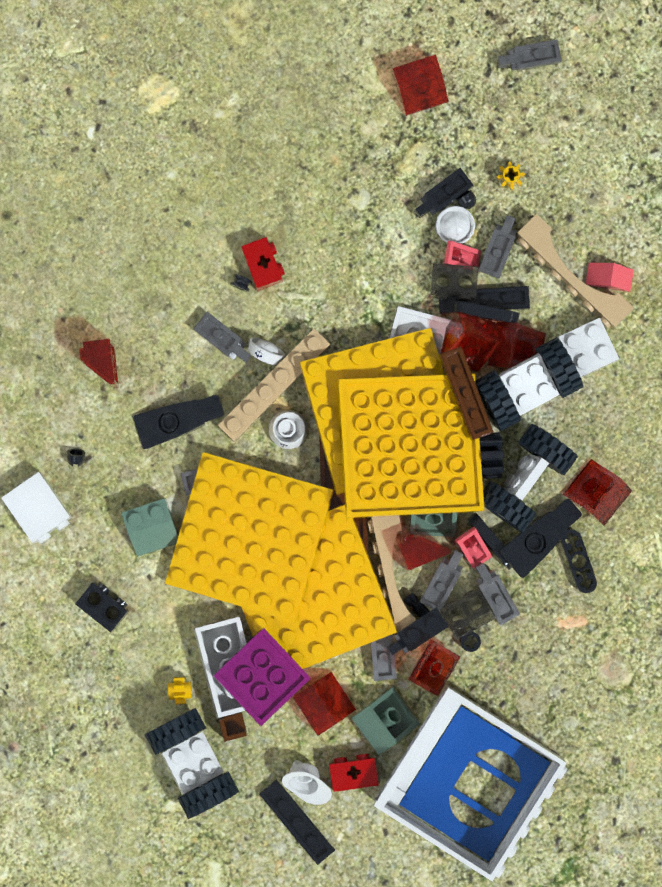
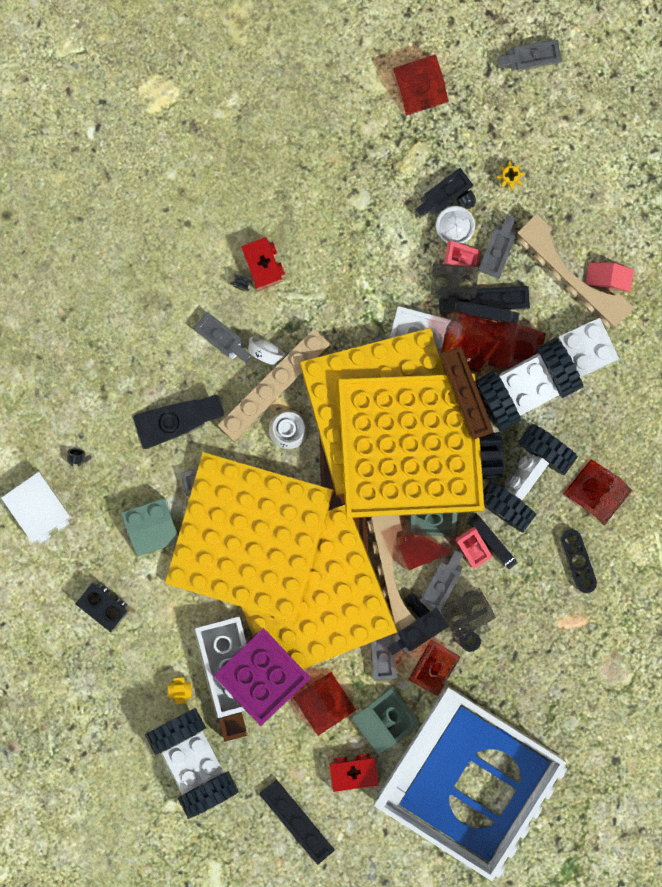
clear red slope [79,339,119,389] -> none
white piece [282,760,332,805] -> none
flat silver hinge [475,563,520,626] -> none
black piece [500,499,582,578] -> none

